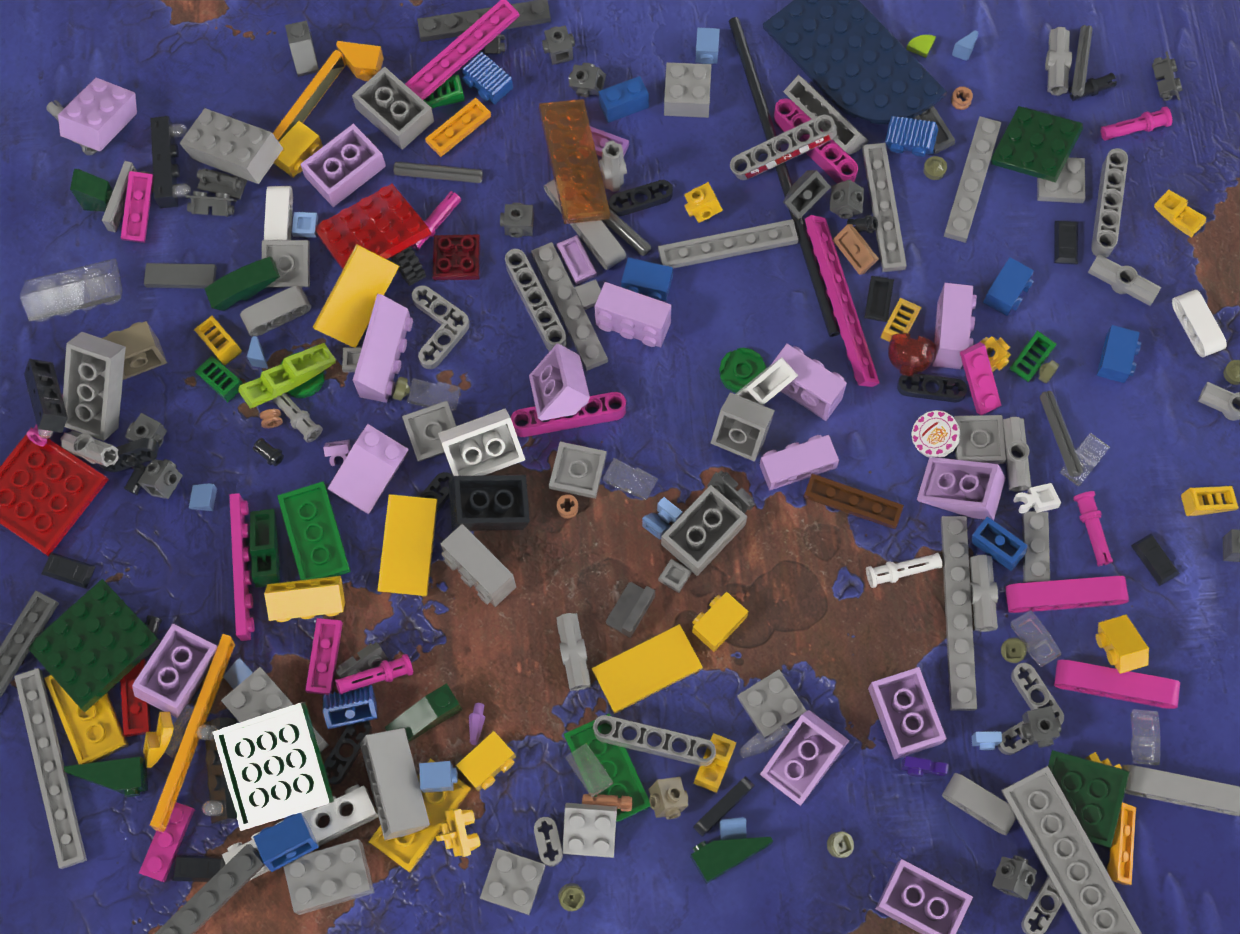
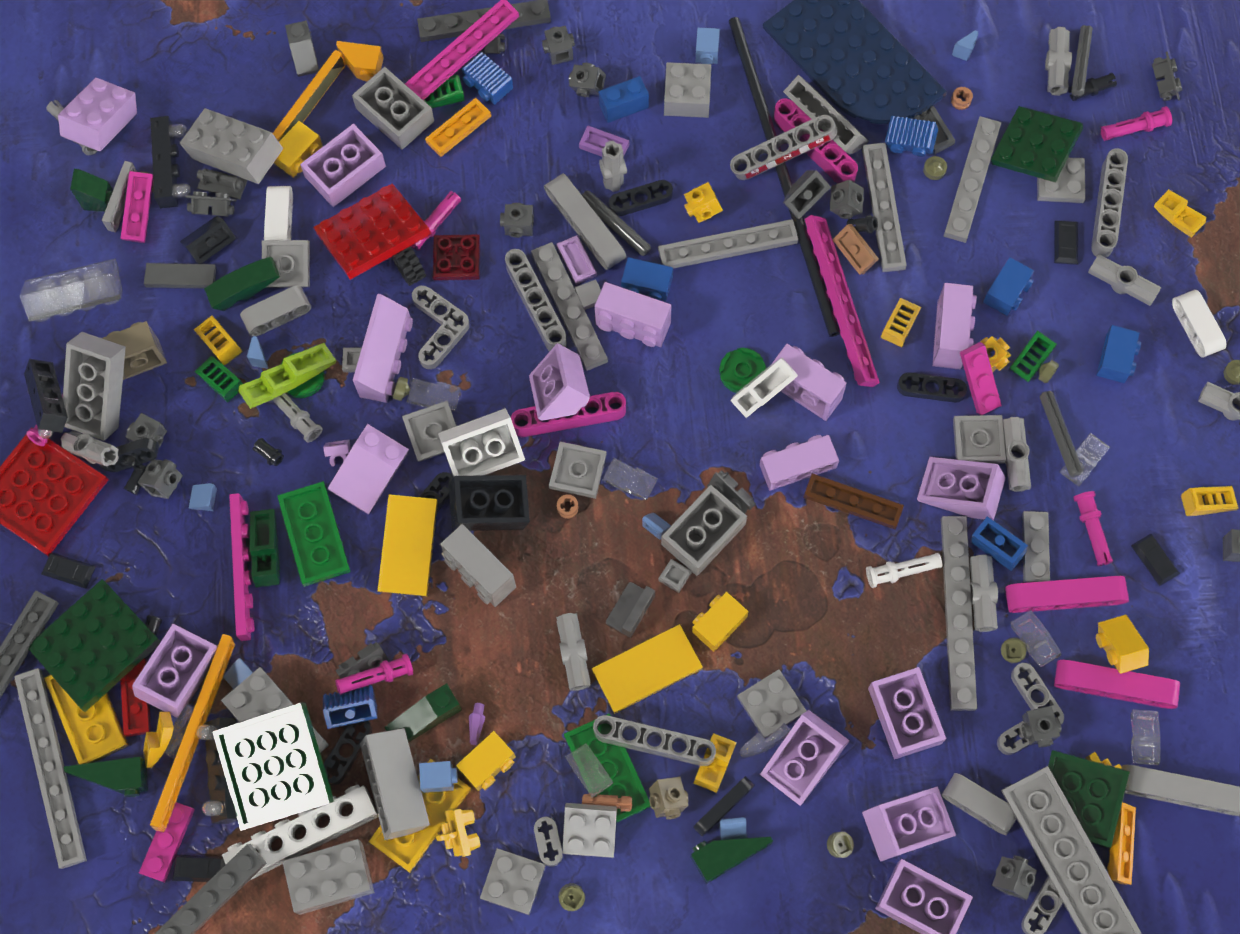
blue brick [253,812,319,872] -> none
nougat bush [260,409,283,428] -> none
yellow brick [264,576,345,622] -> none
light blue plate [292,212,318,238] -> none
dark pink plate [305,618,343,695] -> none
yellow tile [313,244,399,348] -> none
dark grey axle [393,162,483,183] -> none
clear orange plate [539,99,610,224] -> none
light blue plate [657,497,682,524] -> none
light grey brick [711,392,775,462] -> none
black tile [864,276,894,322] -> none
clear red cylinder [888,333,936,376] -> none
dark purple plate [901,756,948,777] -> none
lime tile [906,35,936,58] -> none
white tile [911,410,960,458] -> none
light blue plate [972,732,1002,750] -> none
white plate [1013,483,1061,513] -> none
none -> black panel [180,216,237,264]
none -> lavender slope [862,786,956,862]

